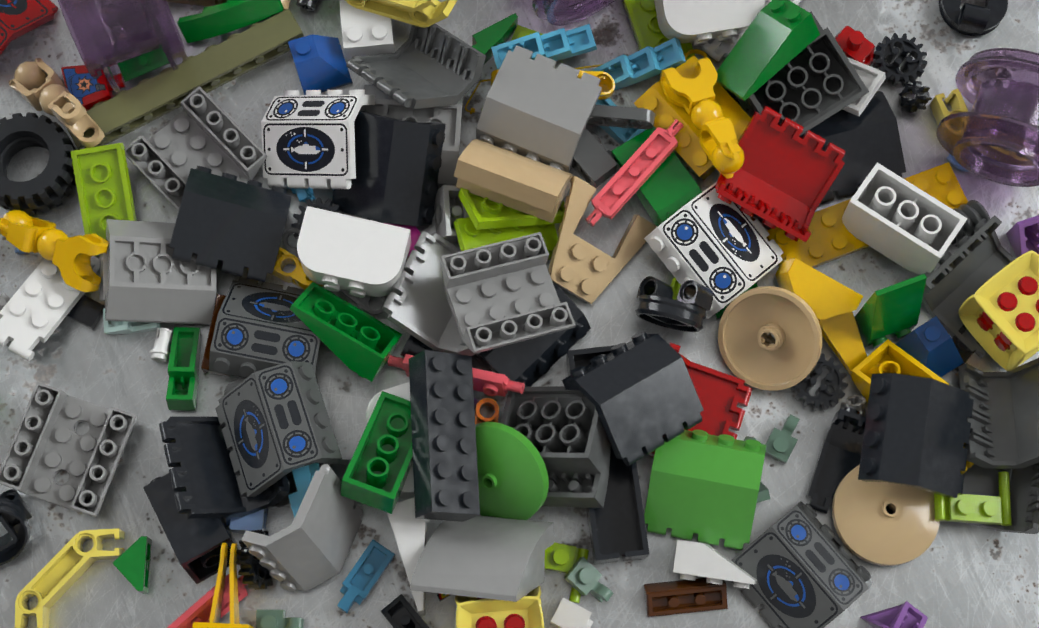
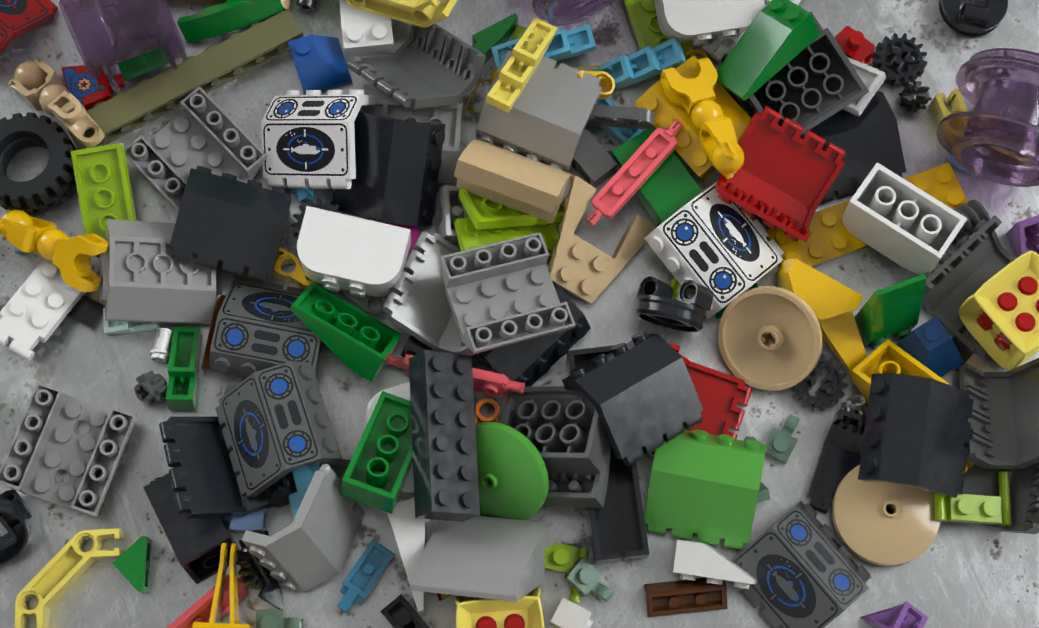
none -> dark grey gear [134,370,168,405]
none -> black piece [245,545,284,610]
none -> light yellow slope [486,17,558,113]

